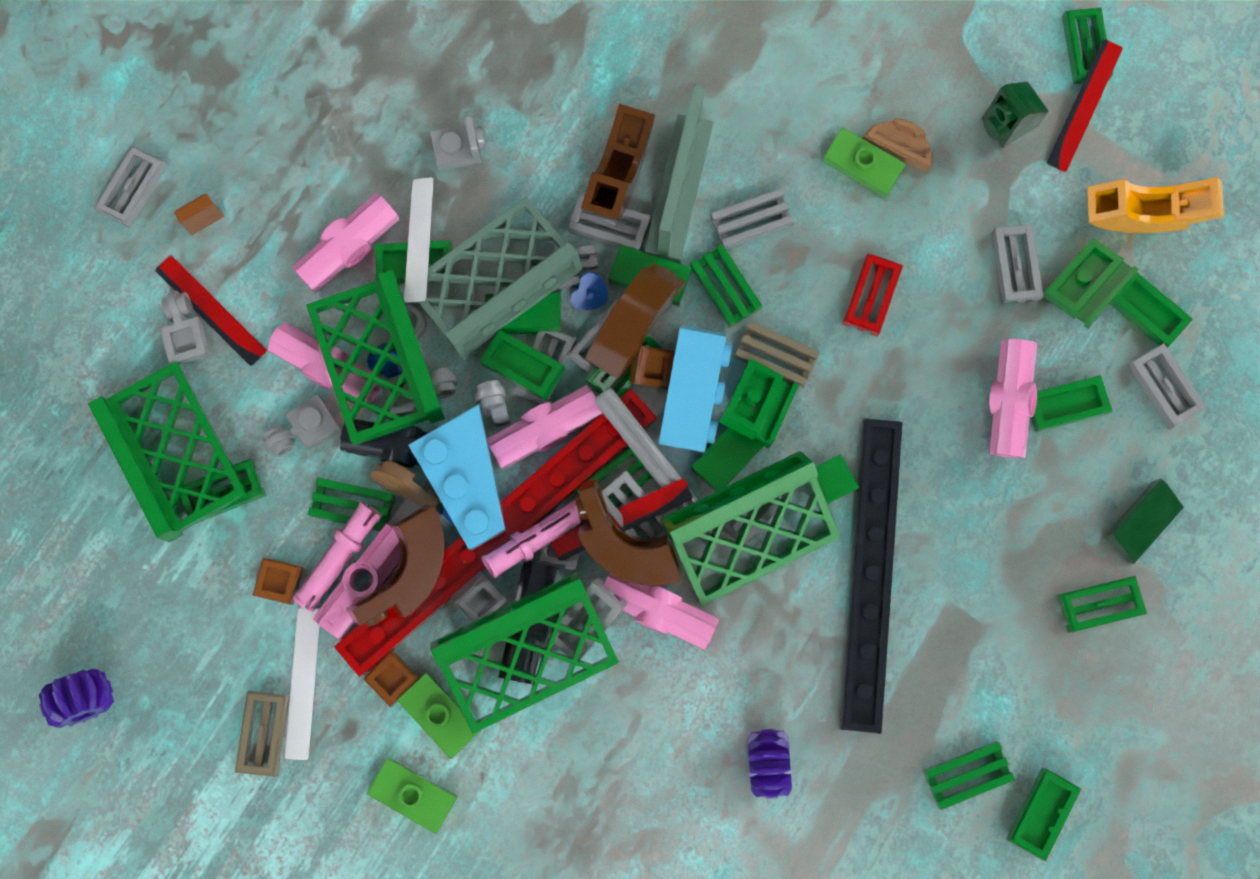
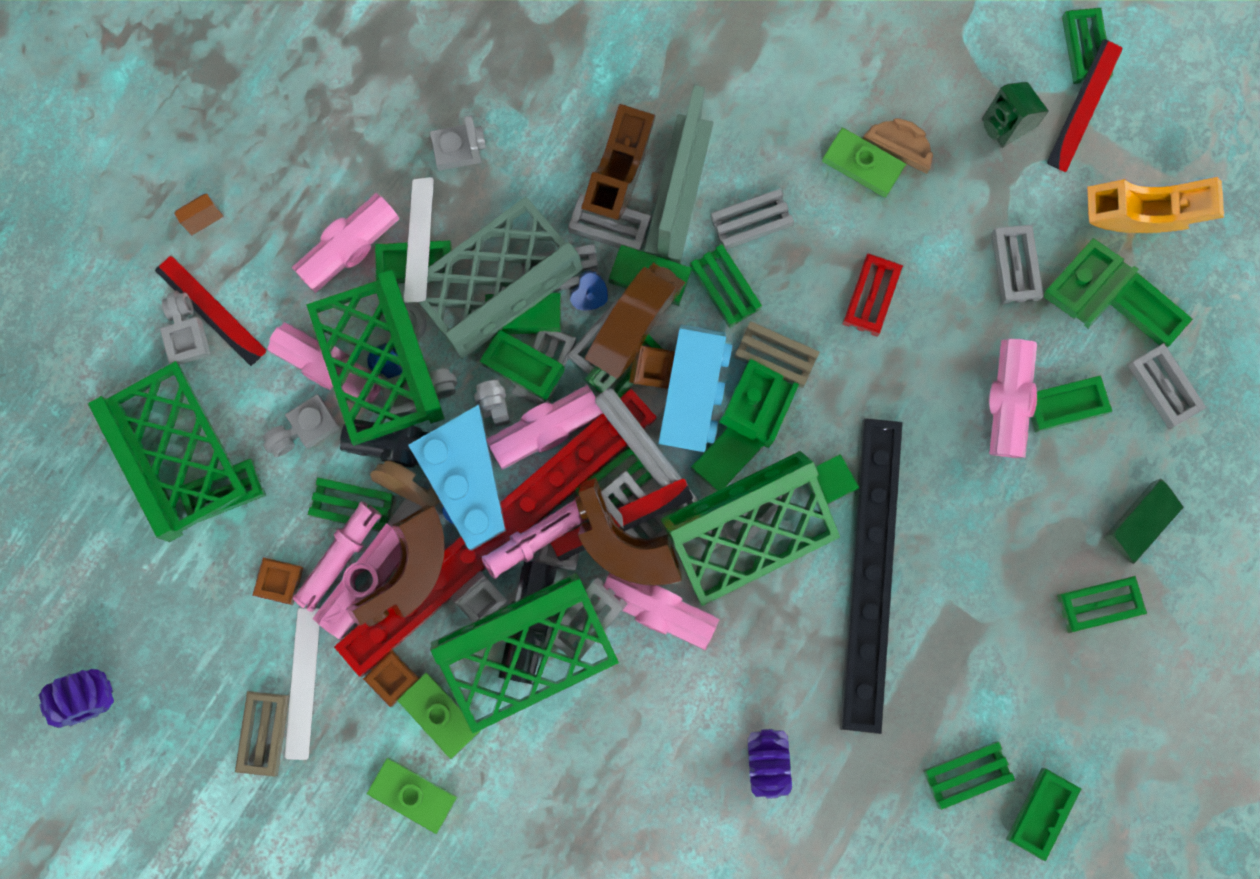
light grey tile [94,146,168,228] -> none

